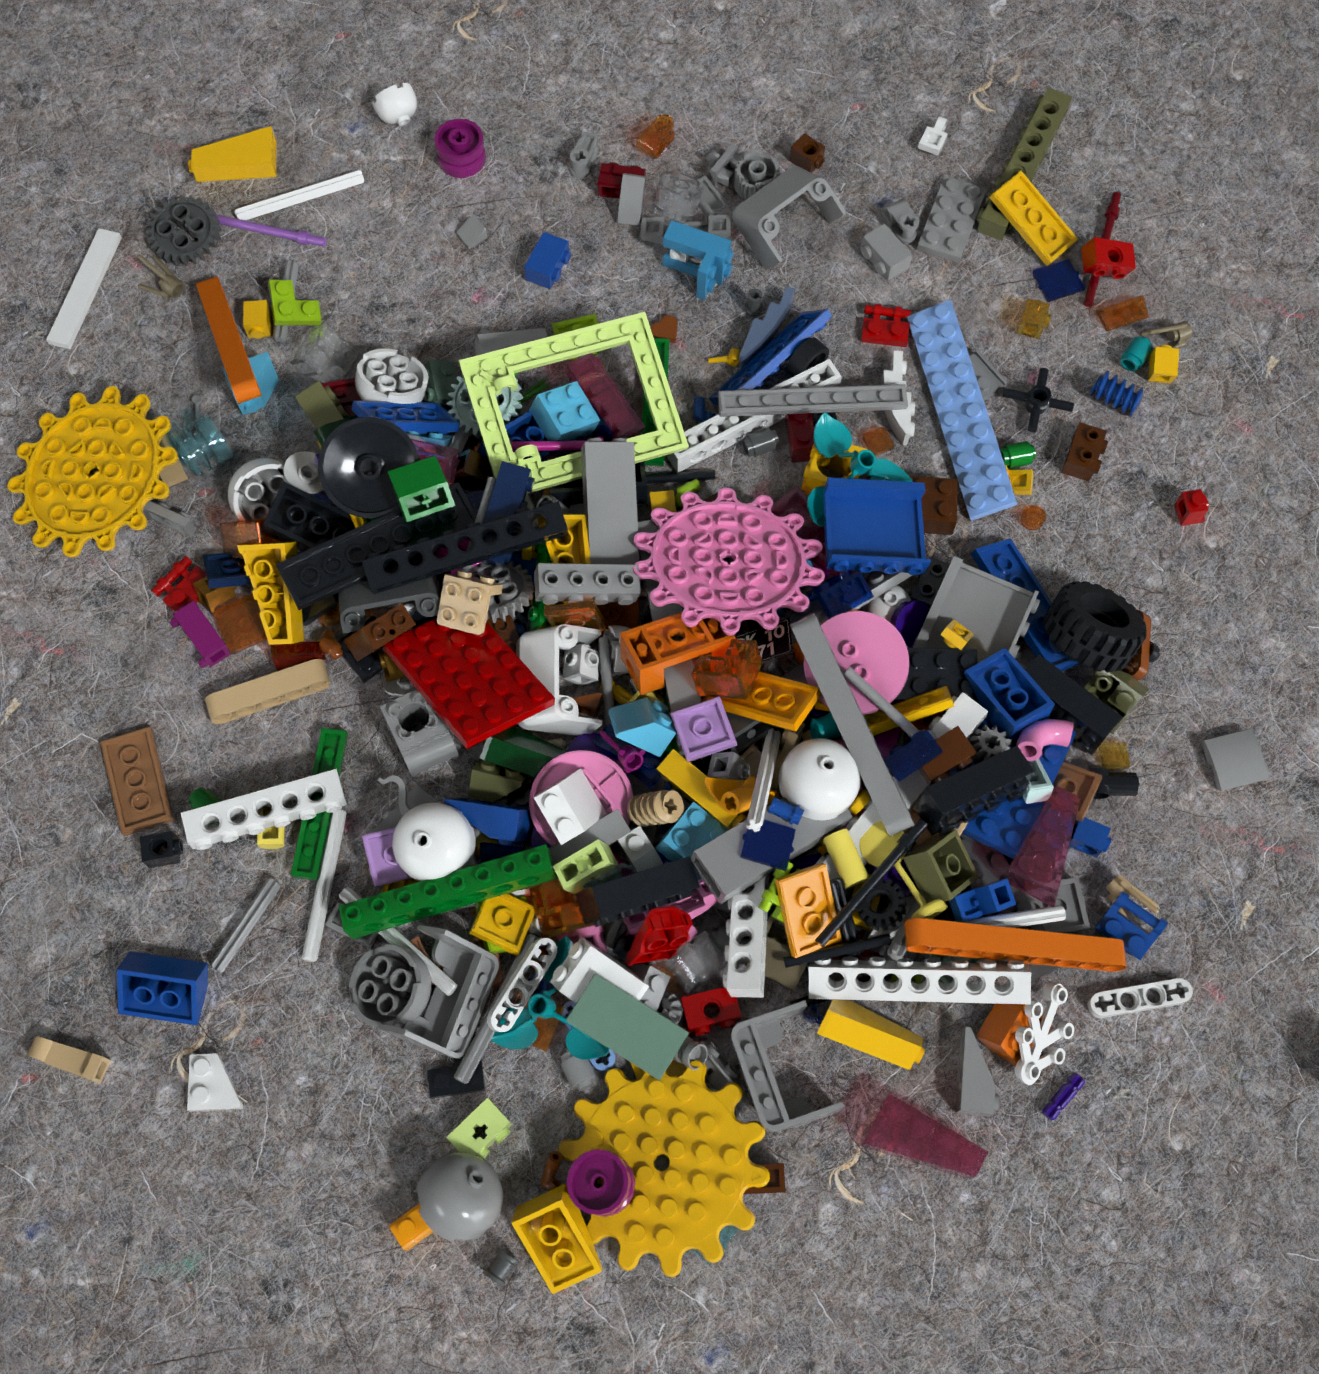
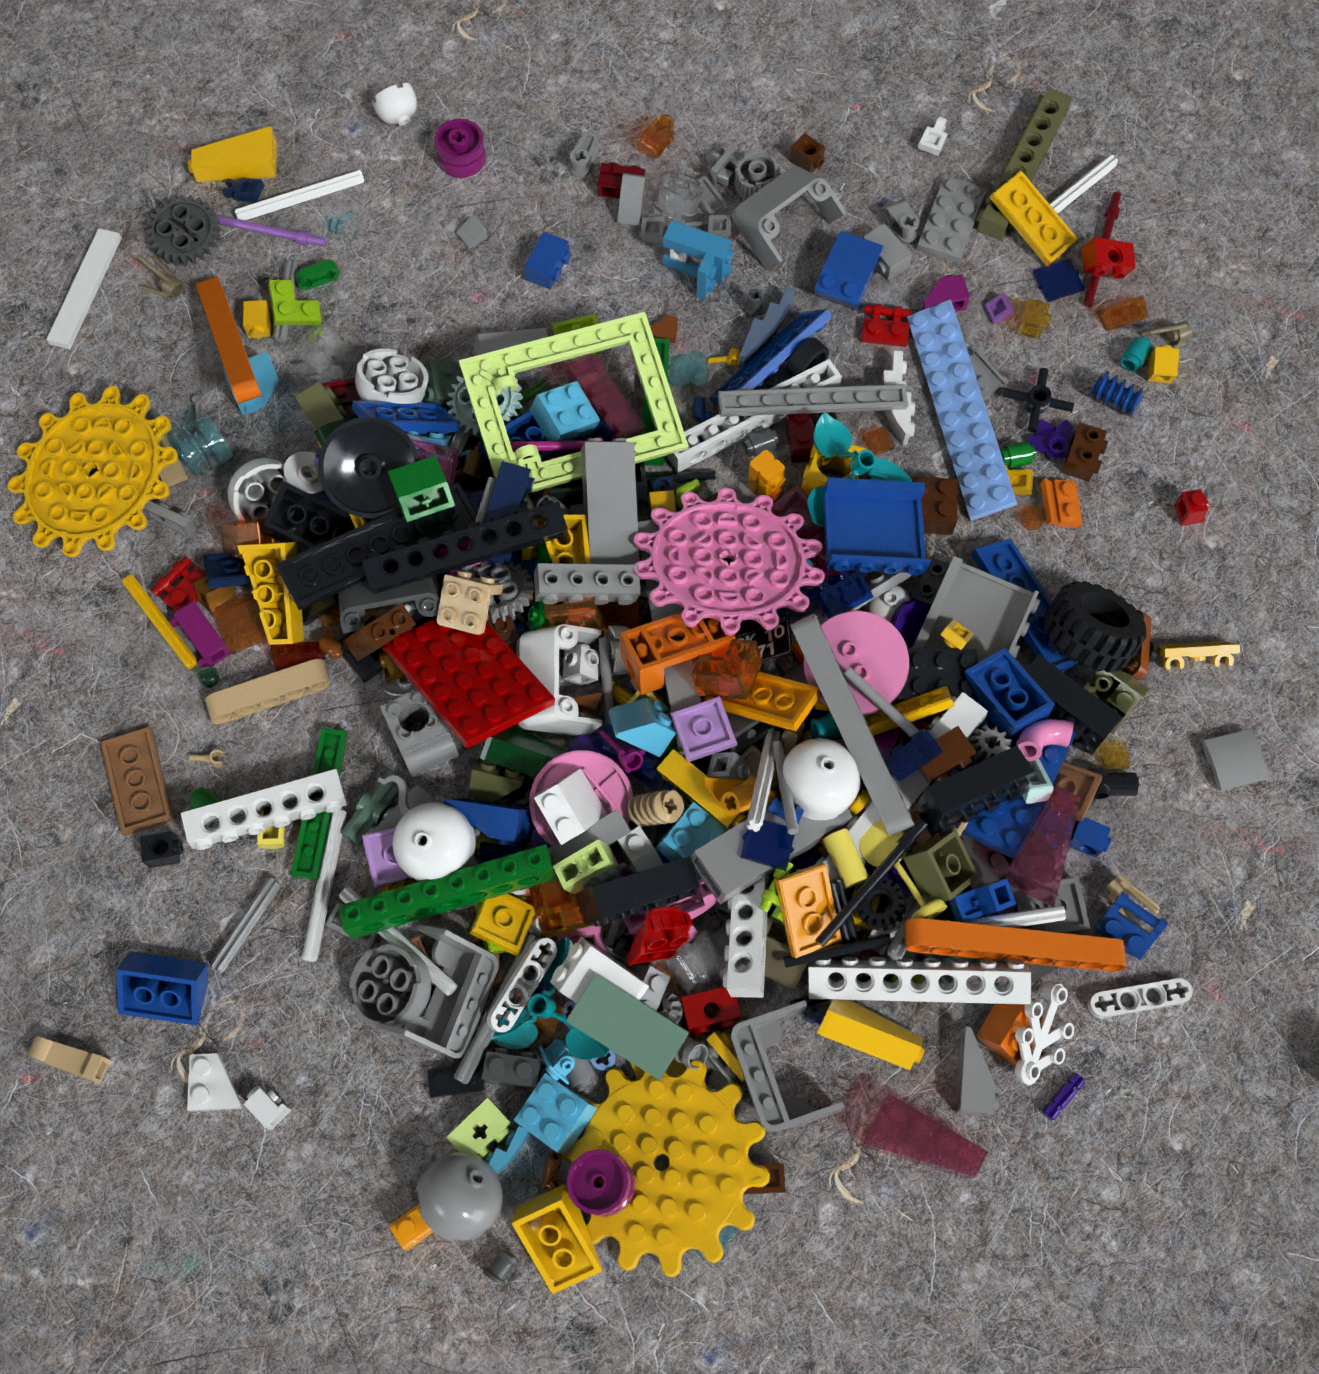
none -> yellow axle [122,574,199,669]
none -> tan hand [189,749,225,768]
none -> clear green hinge [197,668,219,688]
none -> dark blue plate [221,178,265,202]
none -> white brick [243,1086,292,1131]
none -> green beam [295,260,340,290]
none -> clear light blue hand [329,210,354,235]
none -> sand green piece [341,770,399,846]
none -> dark grey brick [482,1048,543,1090]
none -> medium azure slope [485,1126,531,1175]
none -> medium azure brick [513,1073,598,1156]
none -> medium azure hinge [538,1039,575,1085]
none -> dark blue plate [650,476,675,495]
none -> clear light blue plate [668,351,710,387]
none -> yellow plate [706,1031,745,1082]
none -> light orange brick [747,450,785,500]
none -> light grey bar [772,740,799,835]
none -> blue slope [814,231,884,311]
none -> magenta slope [922,274,970,312]
none -> medium lavender slope [984,292,1017,324]
none -> dark purple plate [1028,419,1074,459]
none -> orange plate [1040,478,1083,528]
none -> white axle [1049,155,1118,213]
none -> yellow plate [1157,641,1240,670]

